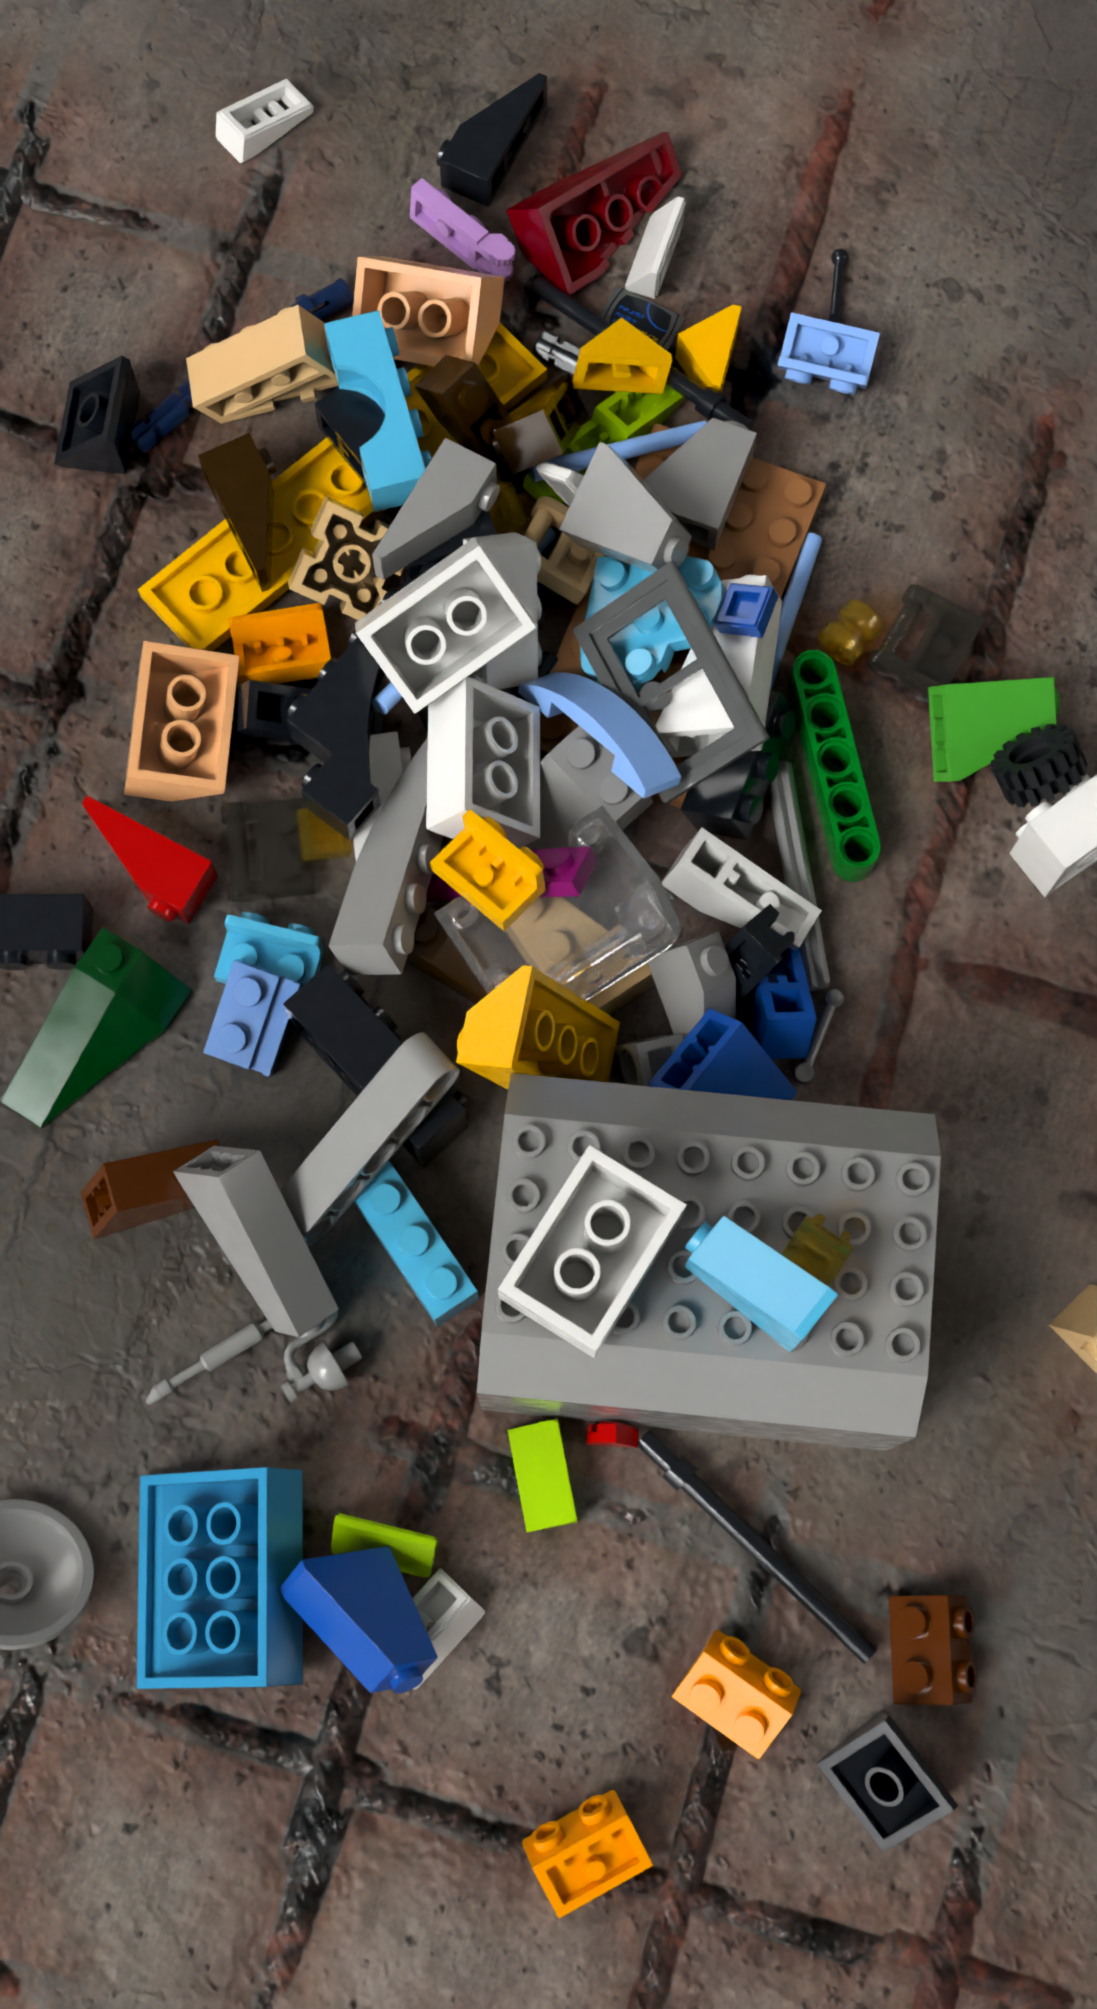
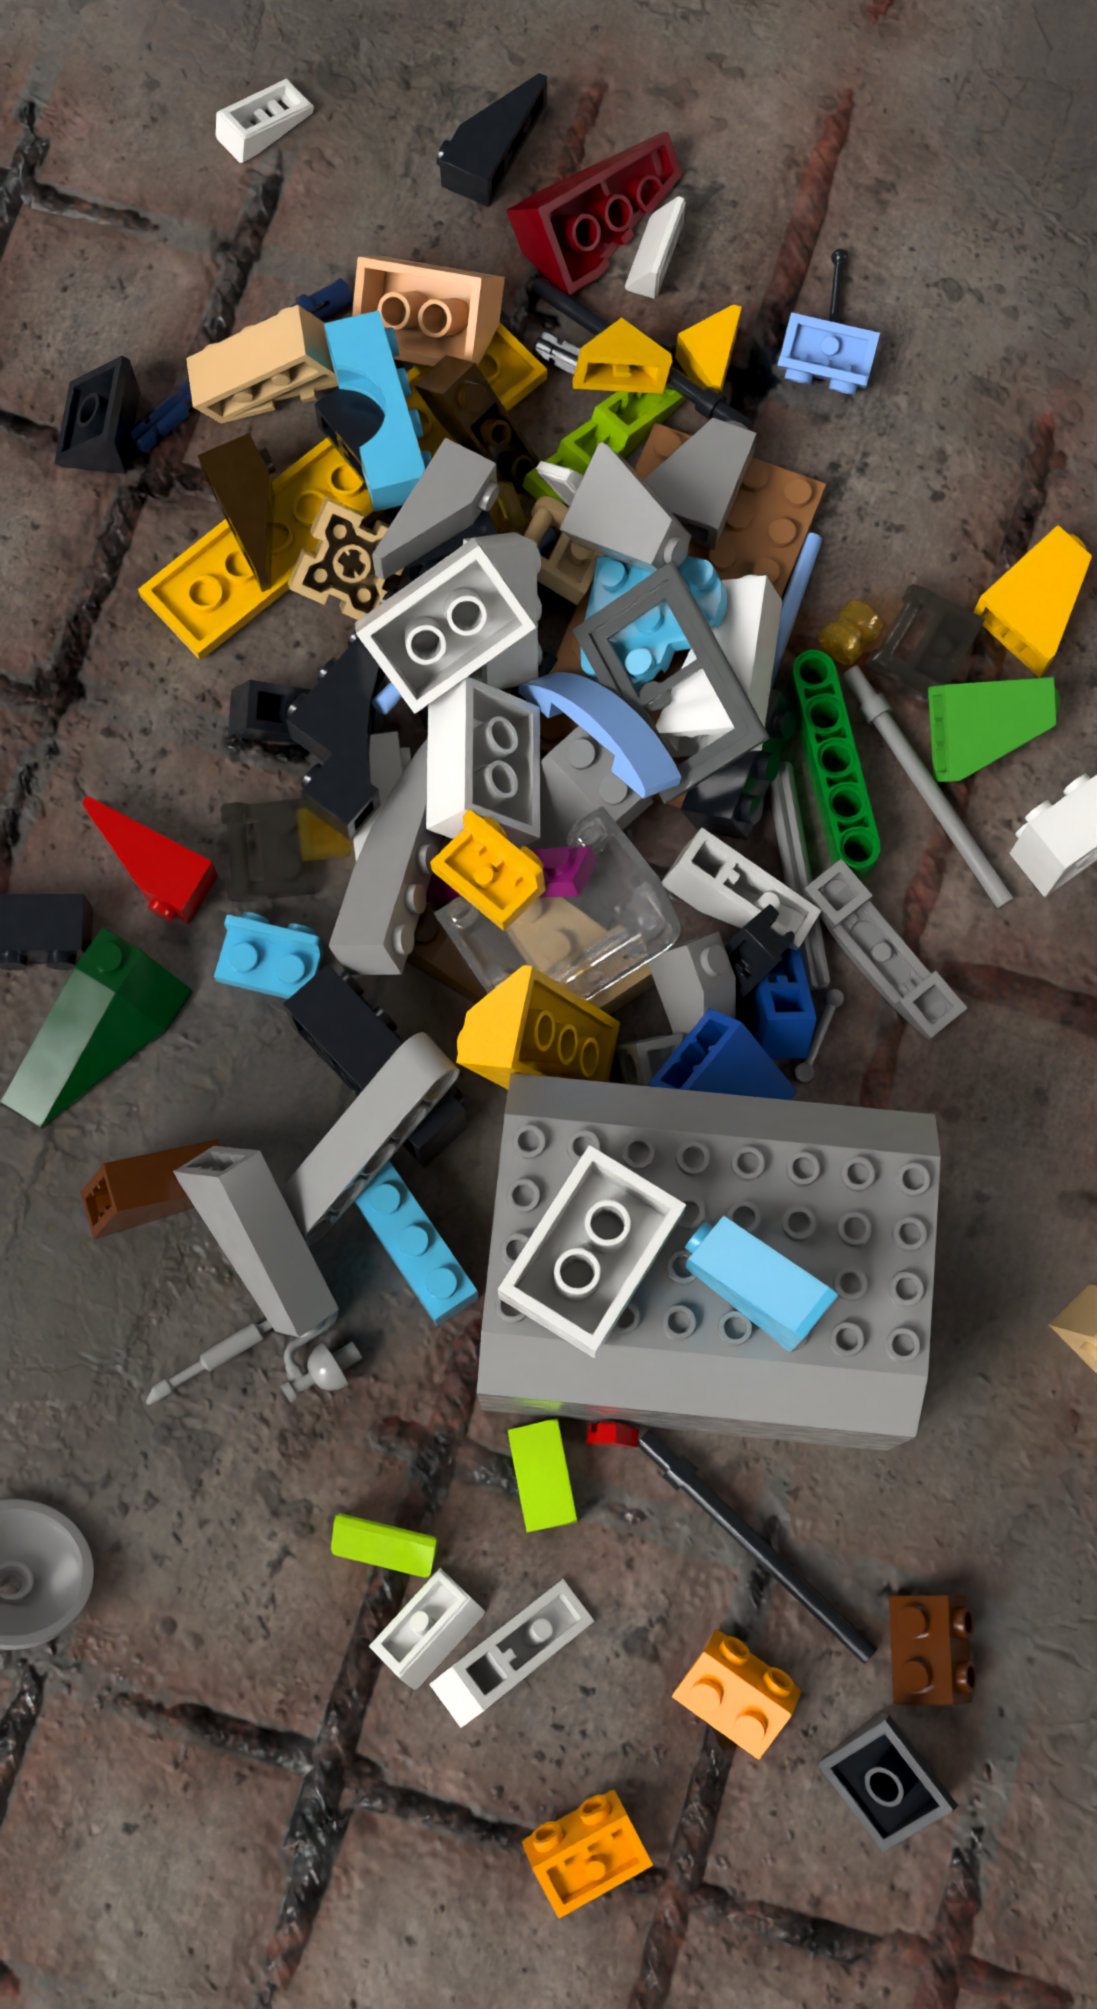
light nougat slope [124,641,239,802] -> none
dark azure slope [137,1467,303,1689] -> none
medium blue plate [203,959,304,1077] -> none
light orange bracket [228,603,331,685] -> none
blue slope [280,1546,438,1694] -> none
lavender hinge [410,178,516,284] -> none
dark brown slope [493,373,588,475] -> none
light blue bar [529,420,707,482] -> none
sticker [599,286,685,351] -> none
blue tile [714,583,779,638] -> none
clear yellow tile [781,1214,854,1286] -> none
black tyre [990,724,1088,807] -> none
none -> white slope [429,1579,594,1728]
none -> light grey slope [803,859,967,1040]
none -> light grey bar [842,666,1014,909]
none -> yellow slope [972,525,1092,678]

